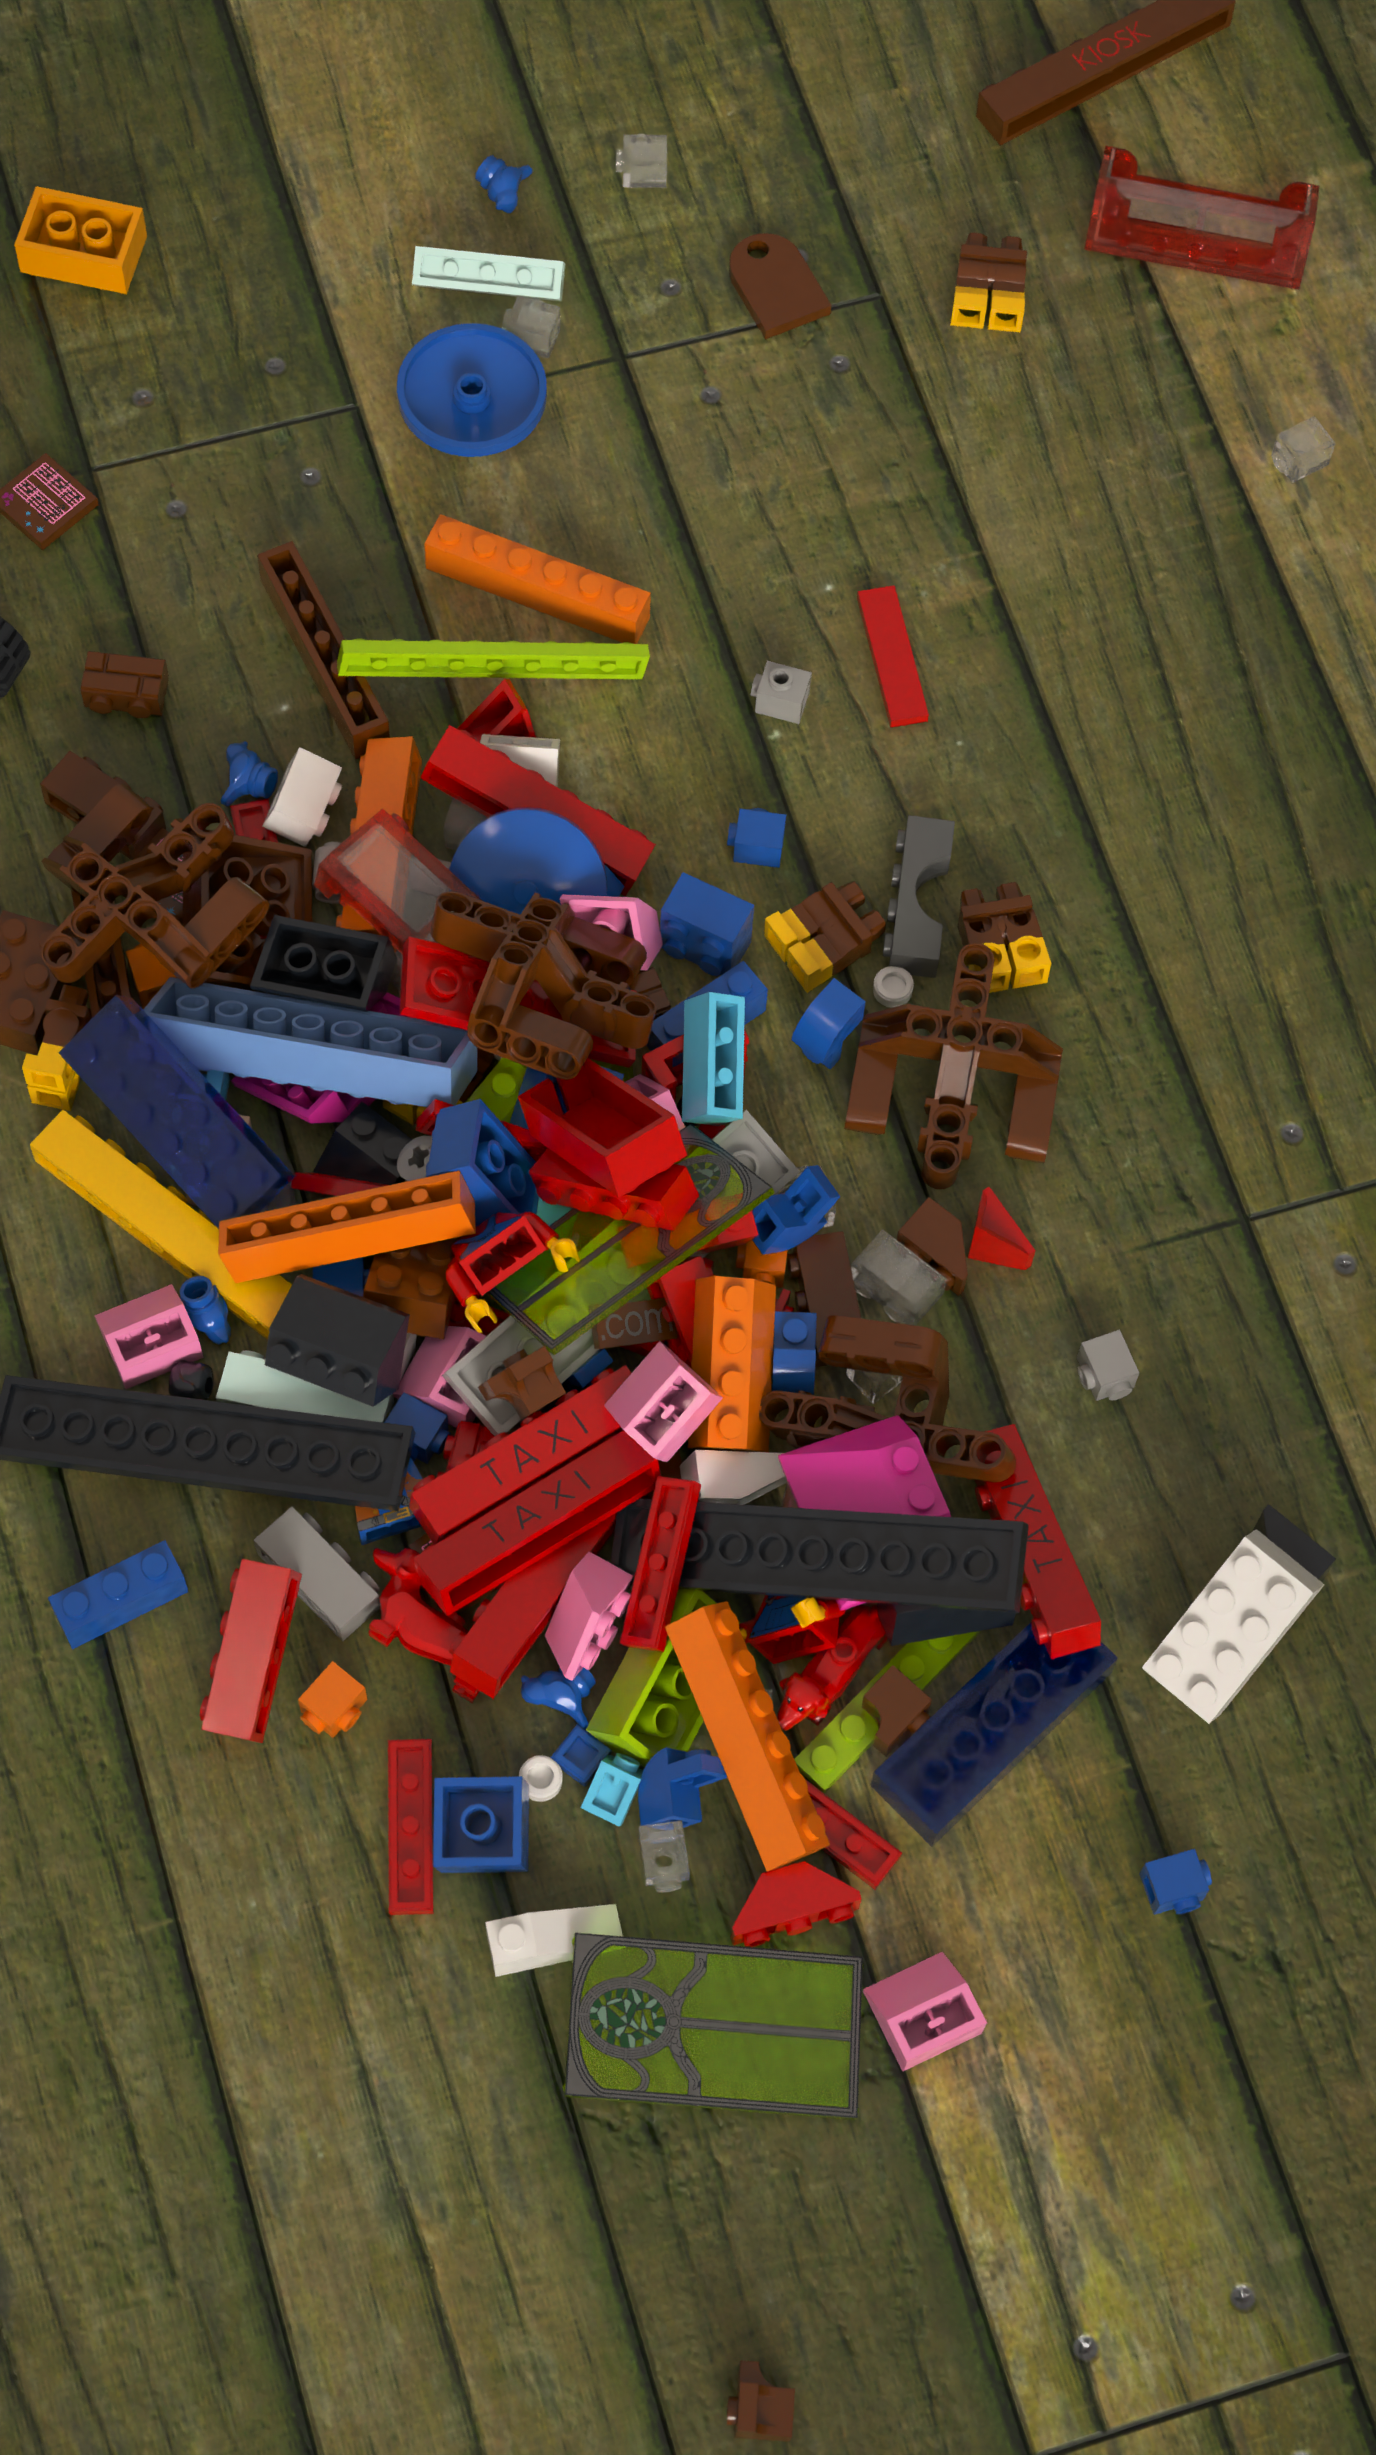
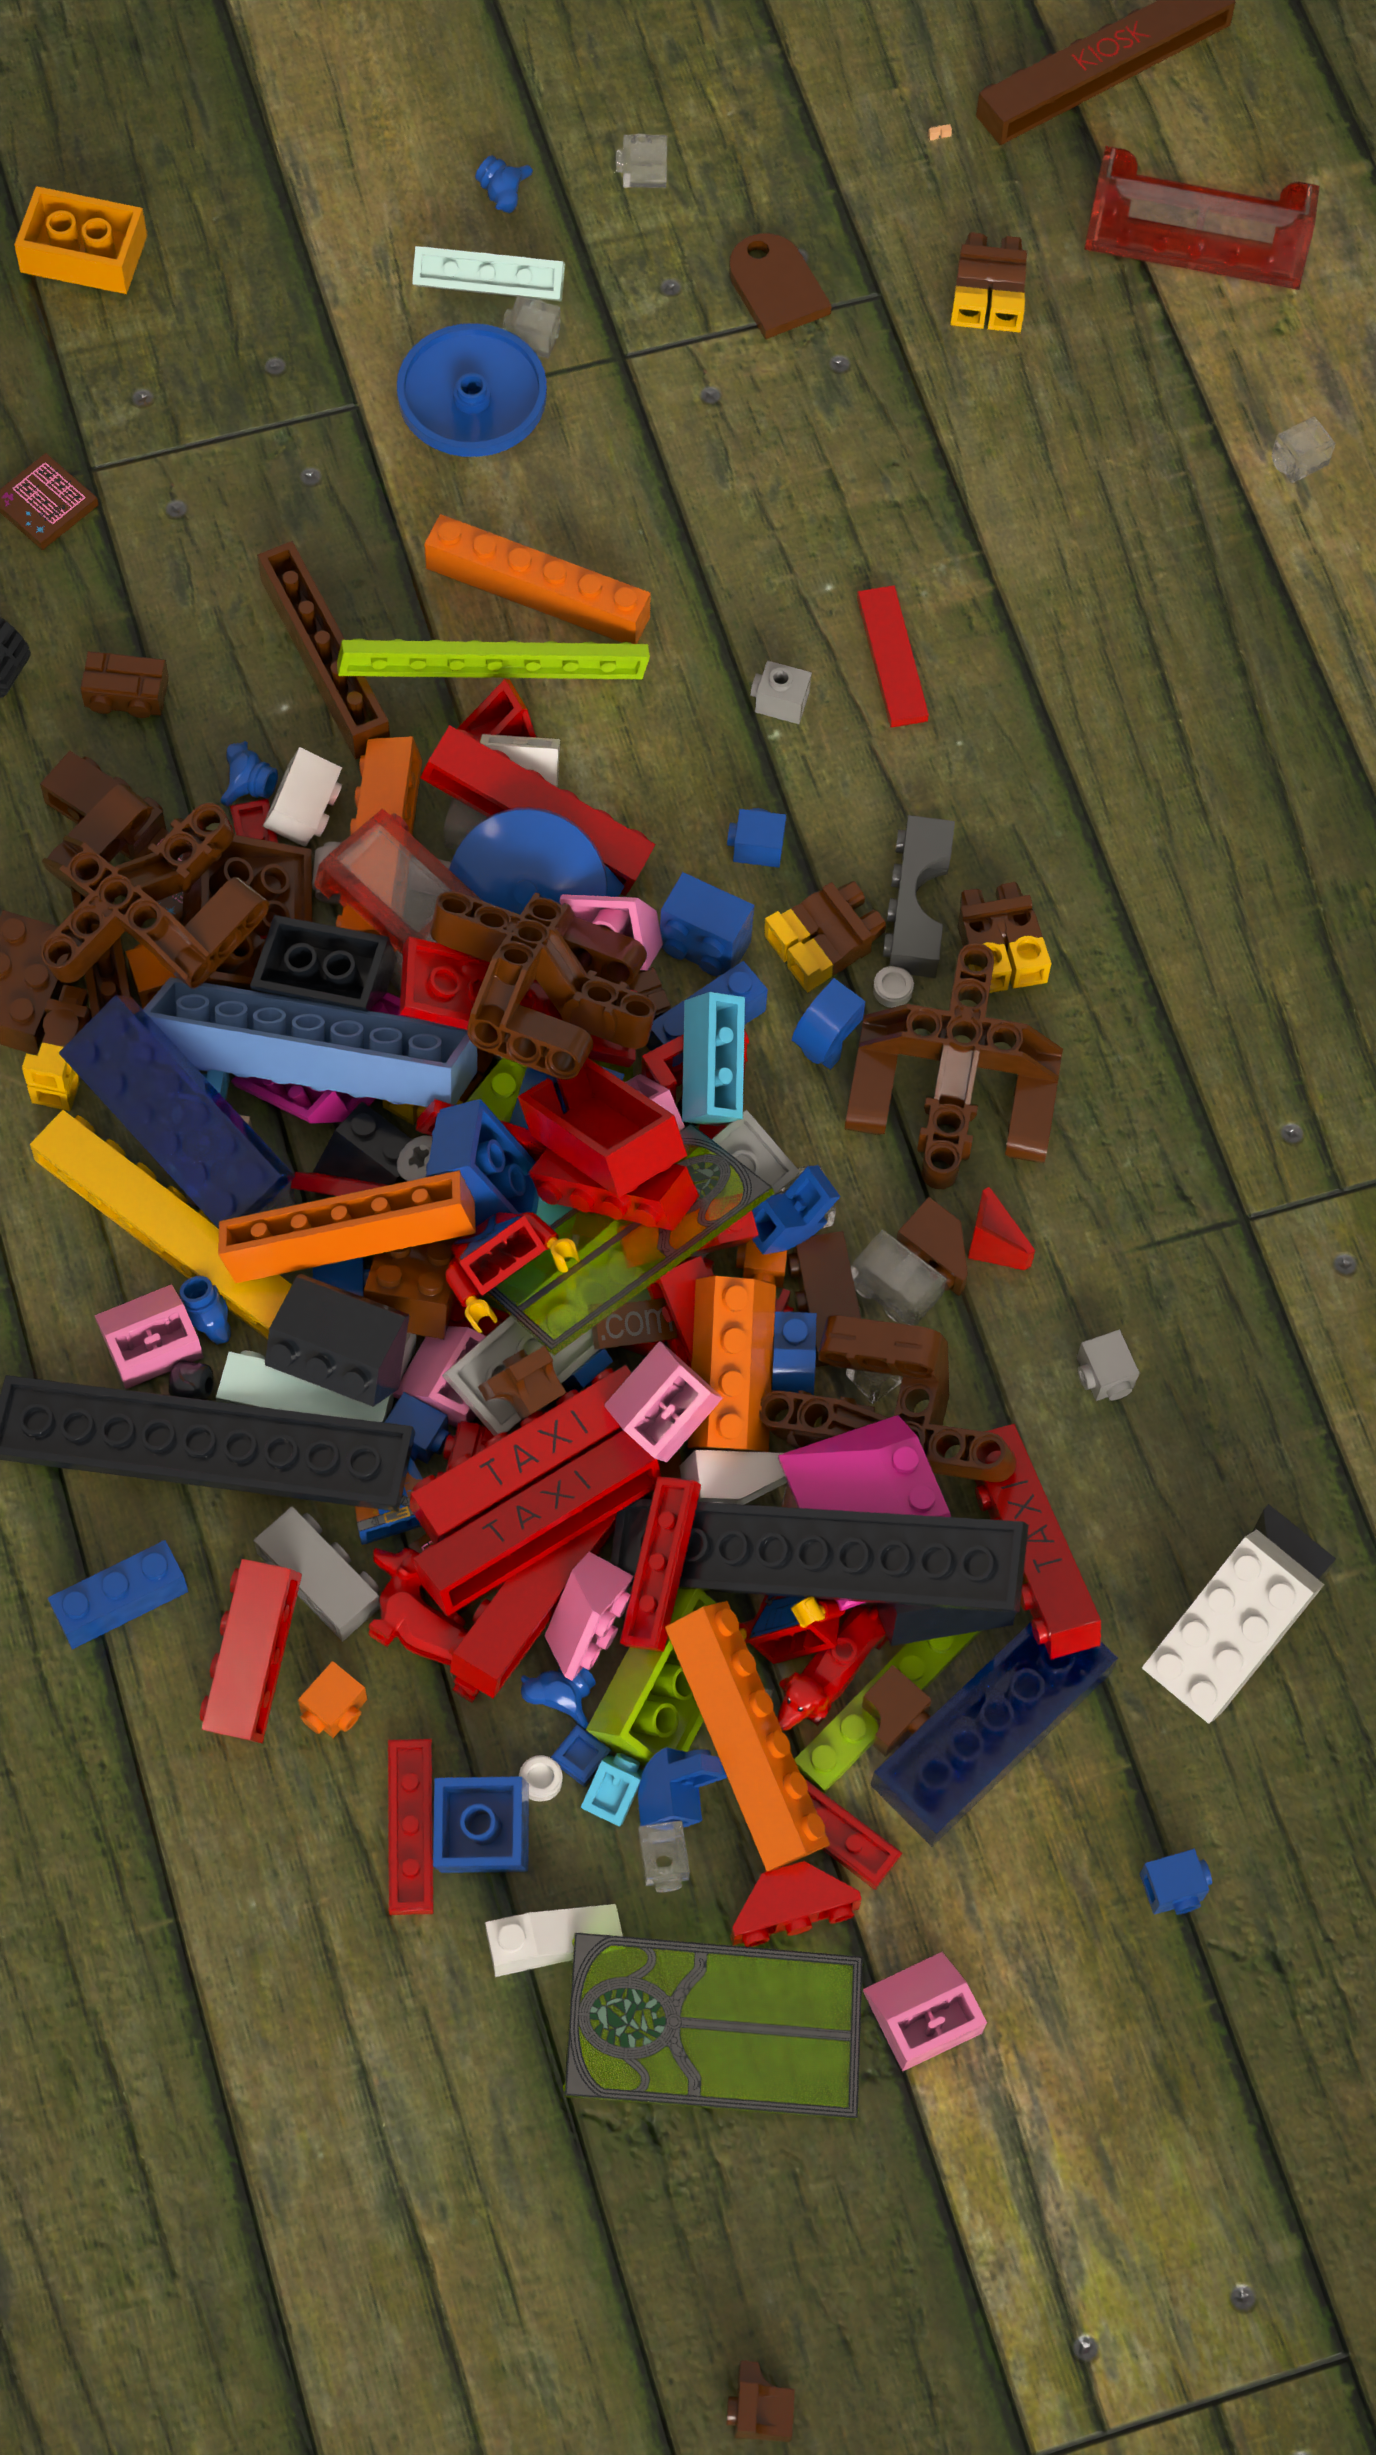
none -> light nougat piece [928,124,952,141]

